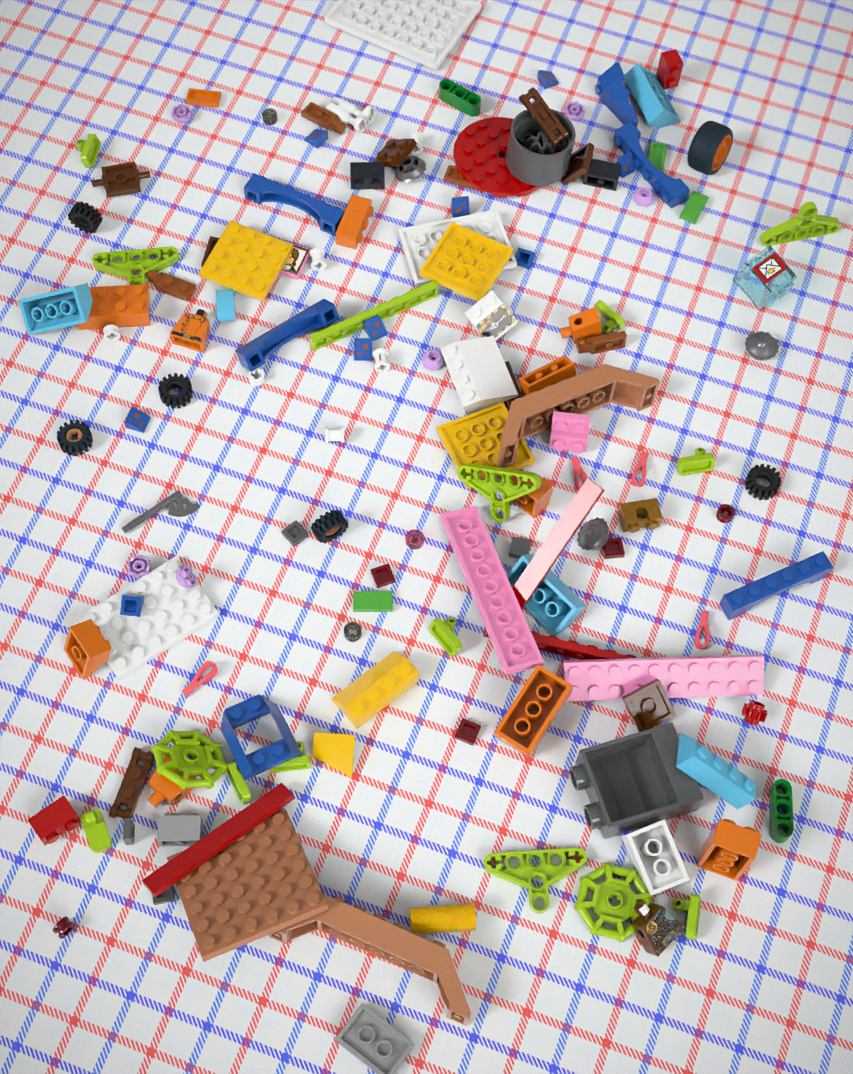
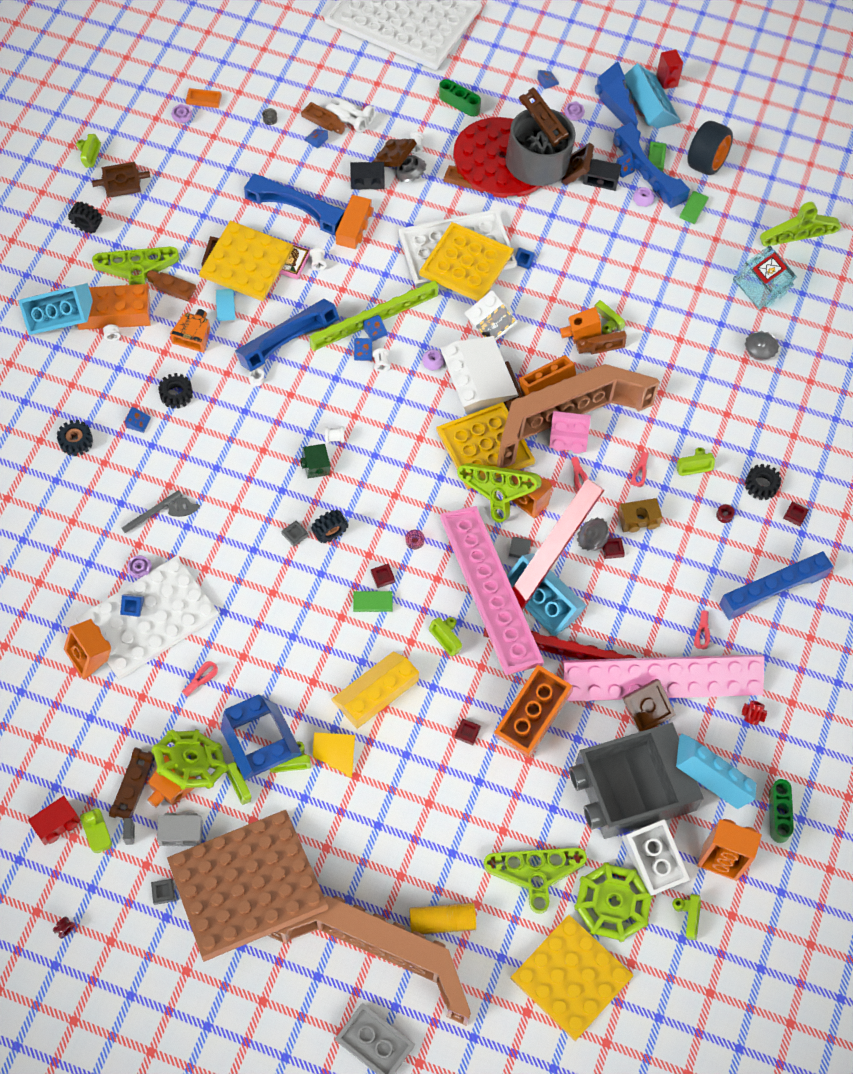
red tile [142,783,295,897] -> none
lavender plate [176,565,197,589] -> none
clear smoke bush [344,622,362,642] -> none
blue slope [451,196,470,218] -> none
torso [632,901,685,957] -> none
none -> dark green head [300,444,331,479]
none -> yellow plate [510,914,634,1041]
none -> dark red tile [783,501,809,527]

